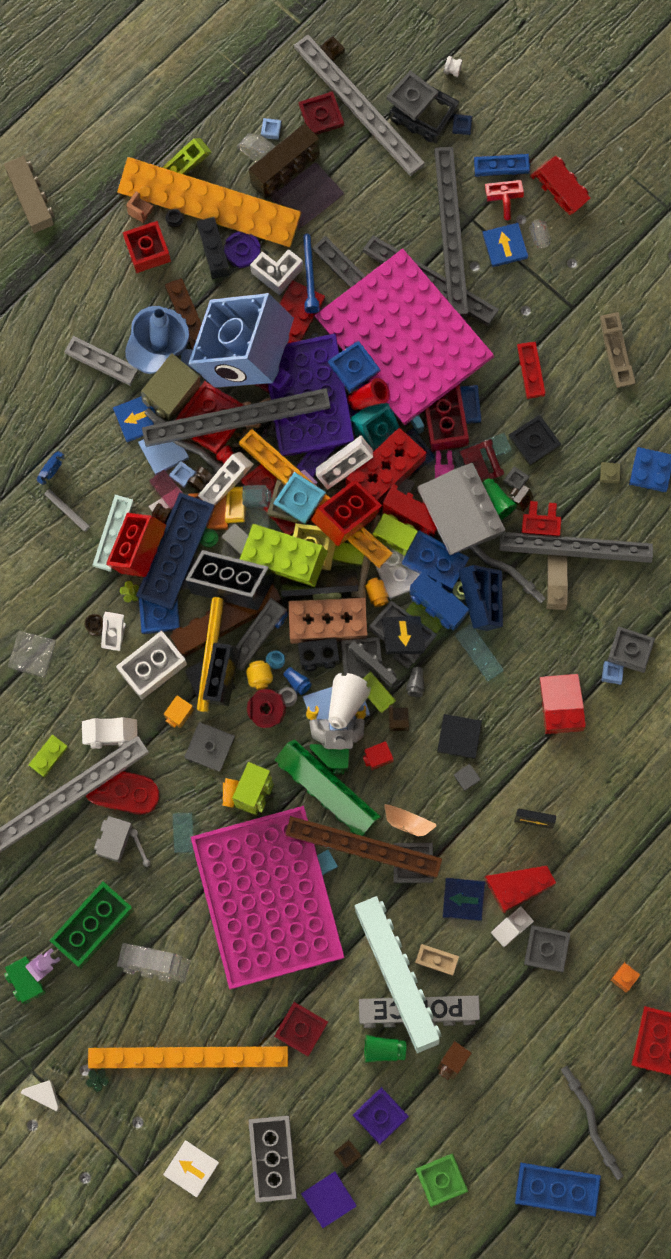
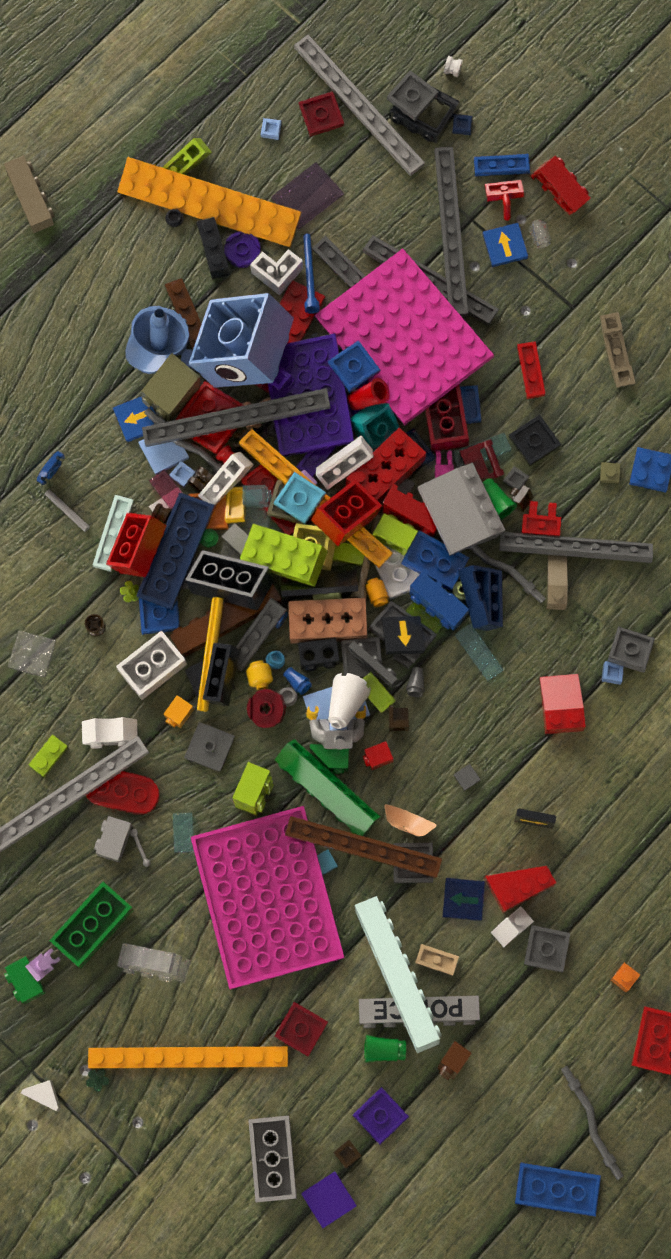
light grey plate [64,336,139,386] -> none
white slope [101,612,126,651] -> none
red brick [122,221,171,273] -> none
nougat panel [126,191,153,223] -> none
white tile [163,1140,219,1197] -> none
light orange cone [223,778,239,808] -> none
clear slope [237,133,276,162] -> none
dark brown brick [249,123,320,199] -> none
dark brown tile [320,36,345,61] -> none
medium azure tile [410,415,424,434] -> none
bright green tile [415,1153,468,1207] -> none
black tile [437,714,482,759] -> none

